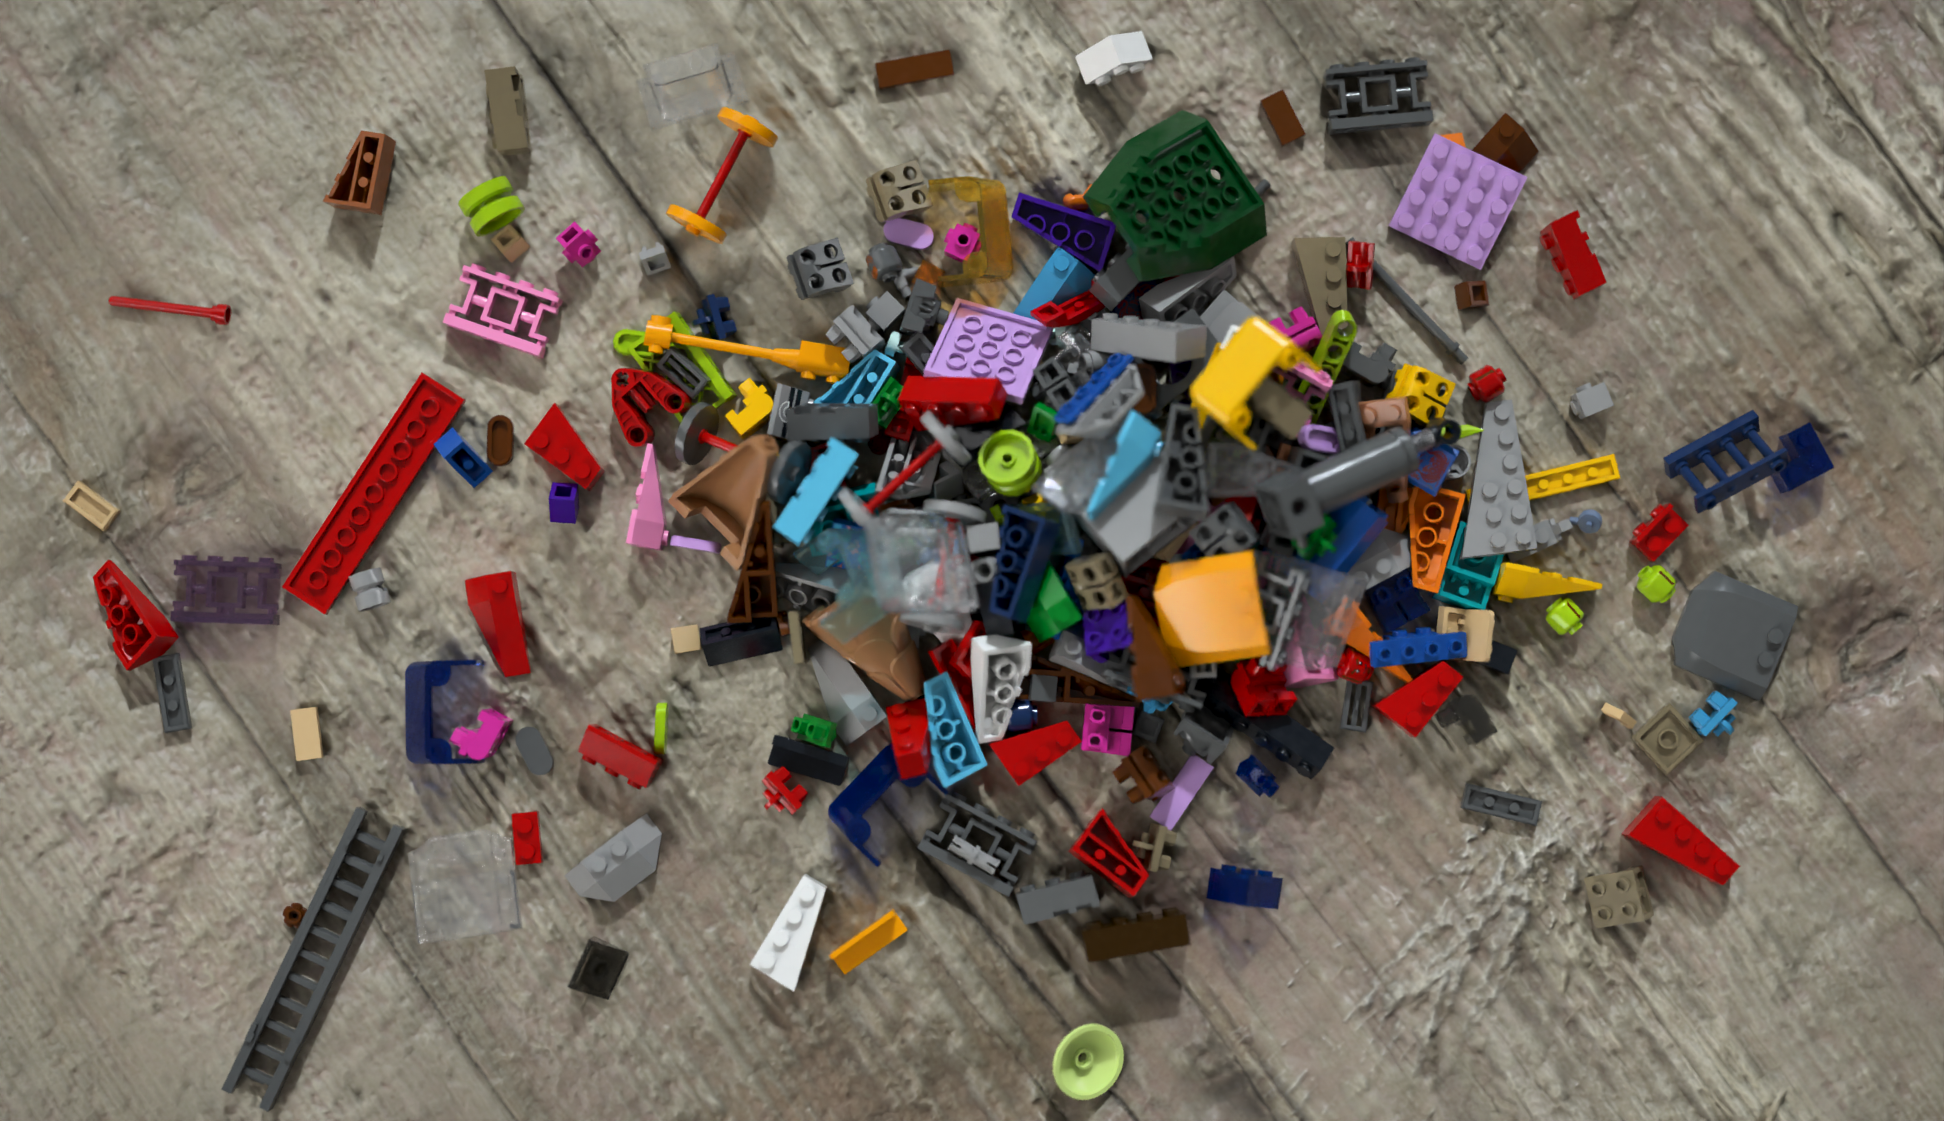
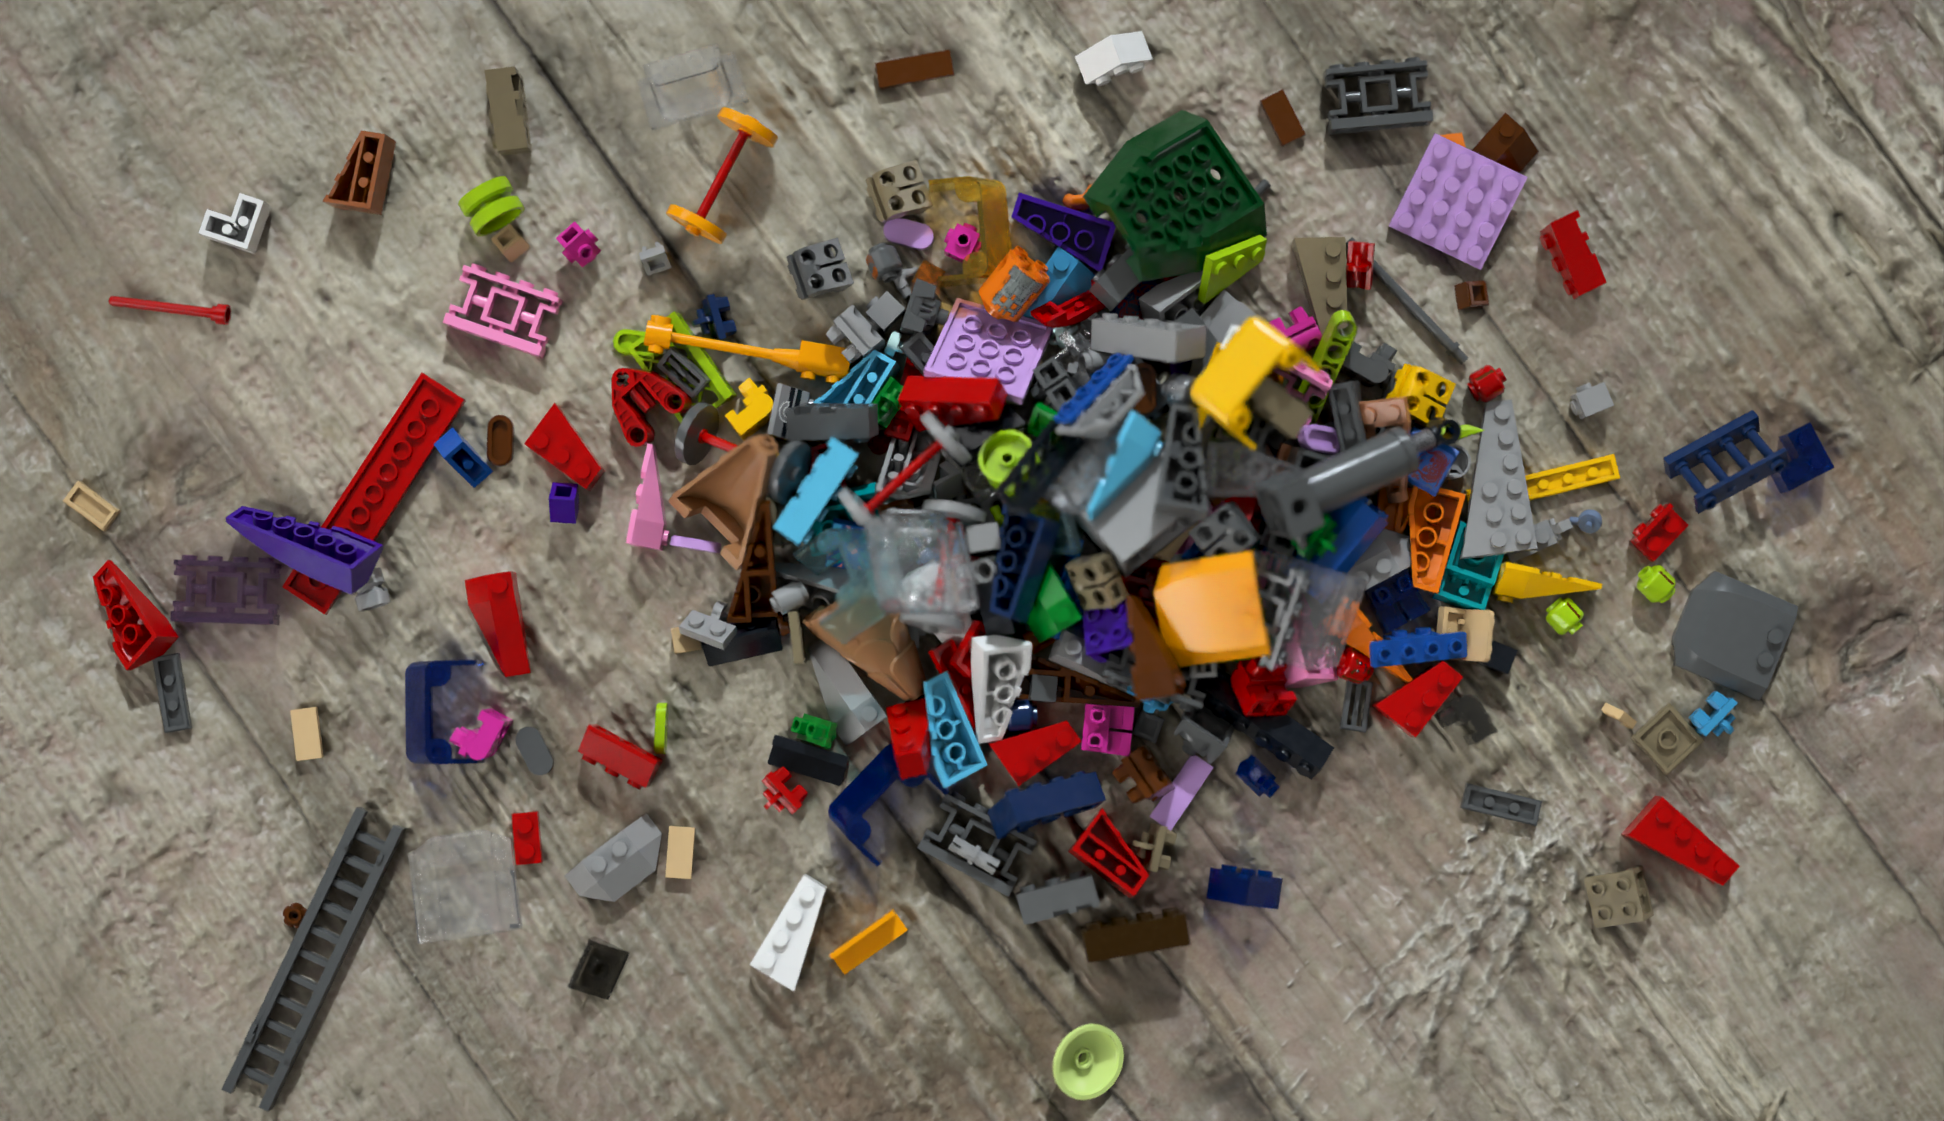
none -> white brick [199,193,271,254]
none -> dark purple wedge [226,506,383,595]
none -> tan tile [665,826,696,879]
none -> light grey plate [679,601,737,650]
none -> light grey brick [769,581,810,615]
none -> orange cylinder [978,246,1050,322]
none -> dark blue wedge [987,771,1106,840]
none -> black fence [995,420,1085,514]
none -> flat silver head [1161,374,1197,407]
none -> lime wing [1198,235,1267,304]

